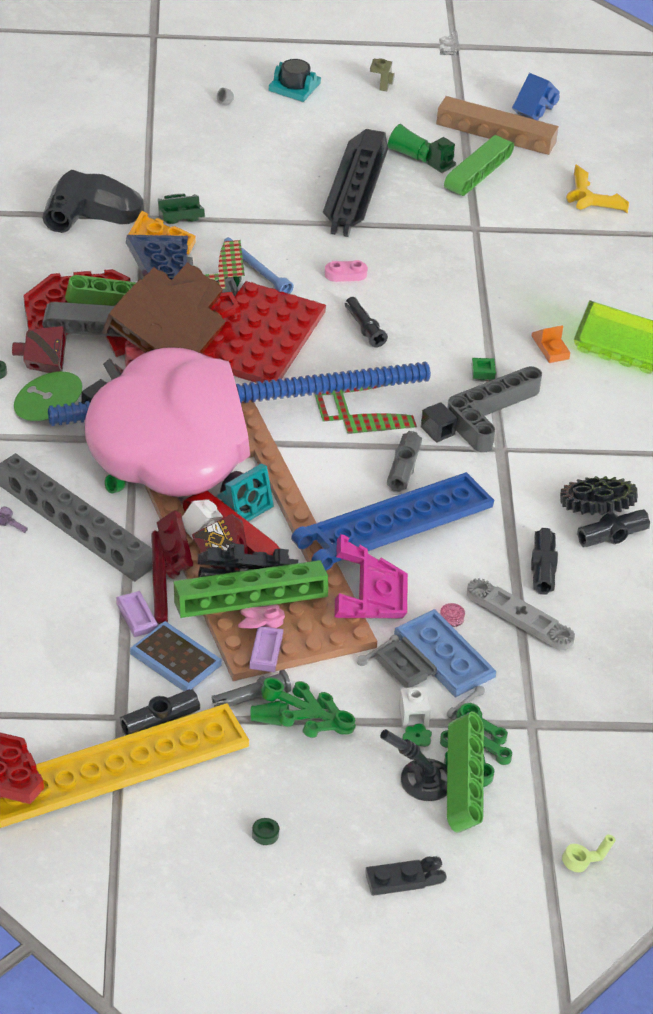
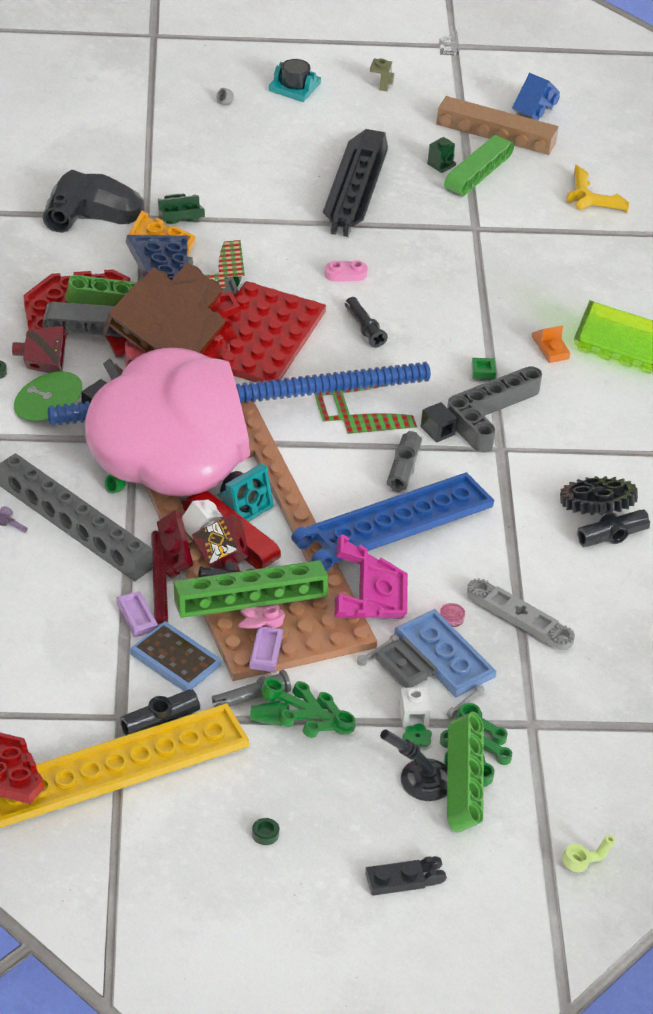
black hinge [198,544,298,570] -> none
medium blue piece [224,237,294,294] -> none
green plant [388,124,431,163] -> none
black piece [531,528,558,595] -> none

